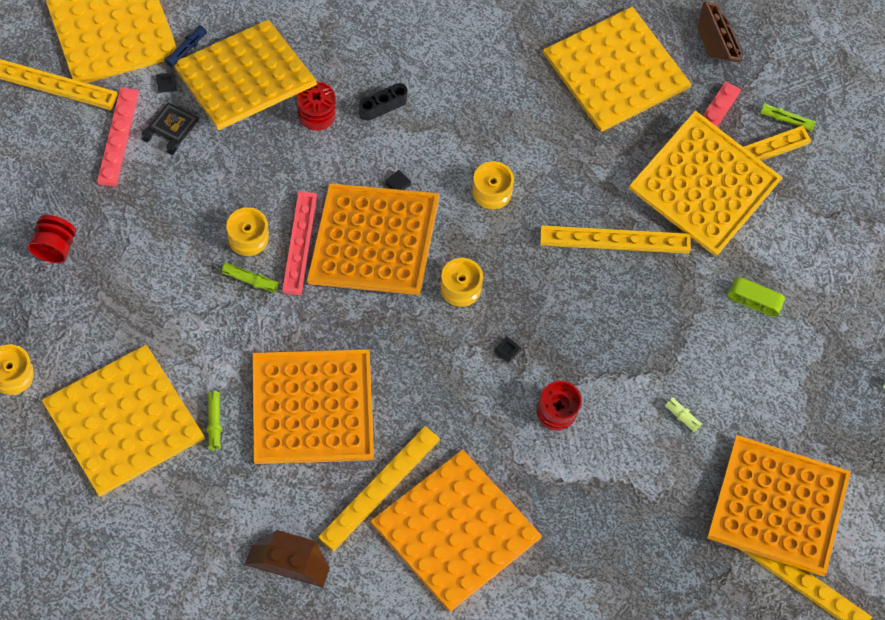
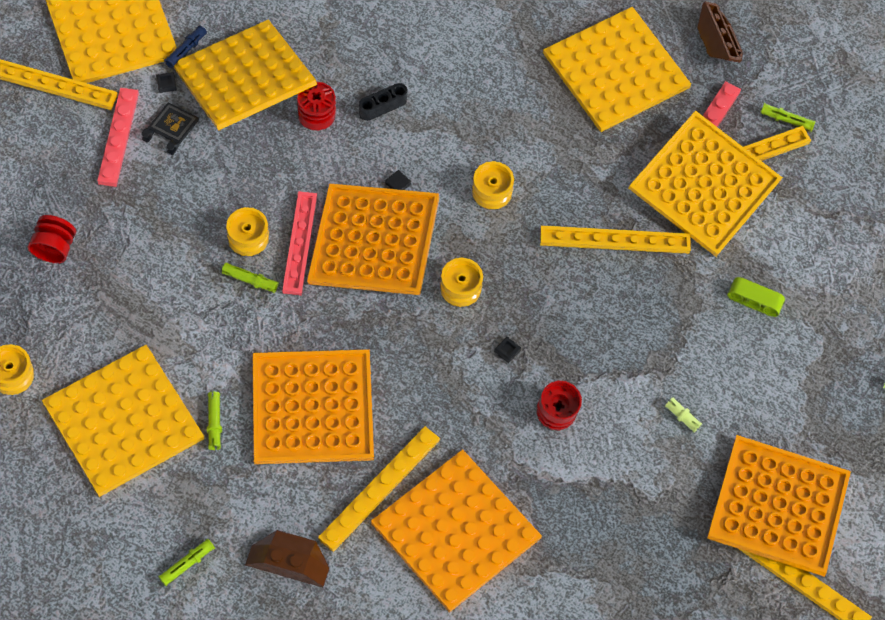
none -> lime pin [158,538,215,586]

